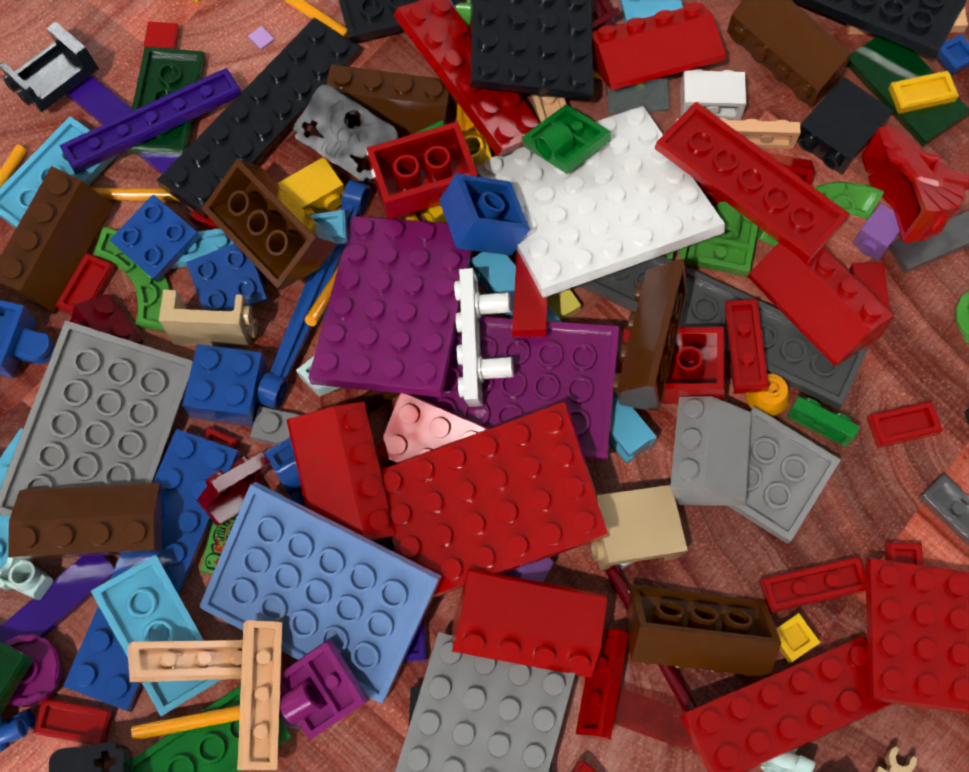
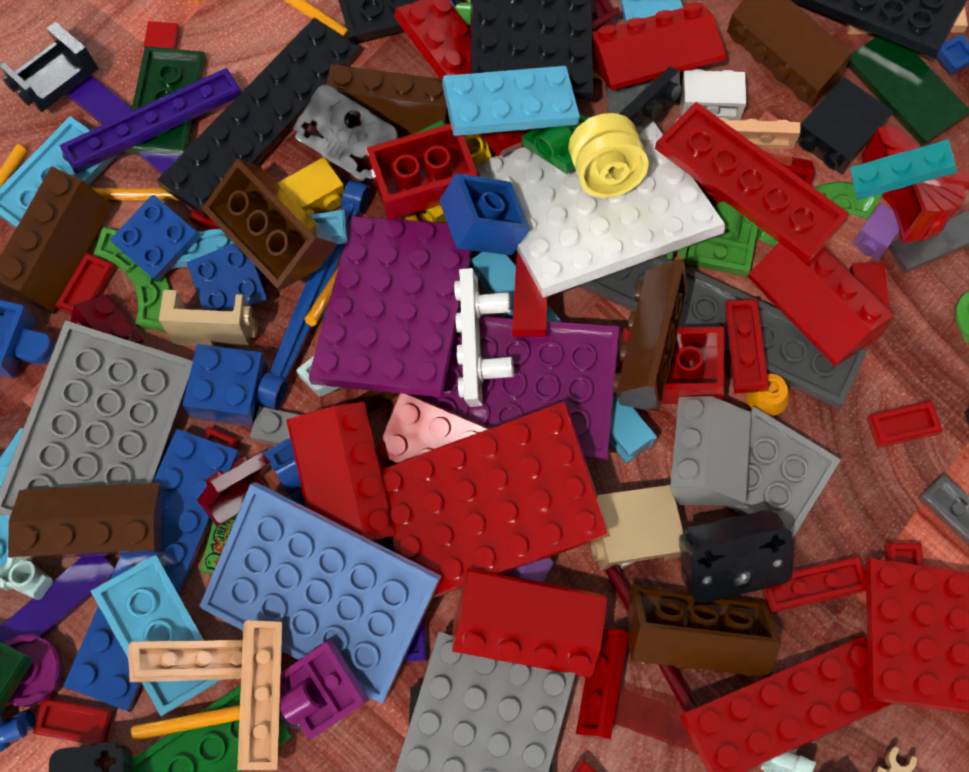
lavender window [248,26,275,50] -> none
light yellow tile [548,289,581,321] -> none
yellow plate [776,613,820,664] -> none
green plate [786,396,860,447] -> none
yellow tile [888,71,959,114] -> none
none -> medium azure plate [442,66,580,136]
none -> light yellow wheel [568,113,649,198]
none -> black plate [619,67,681,135]
none -> black axle [679,509,792,603]
none -> teal plate [850,139,957,200]

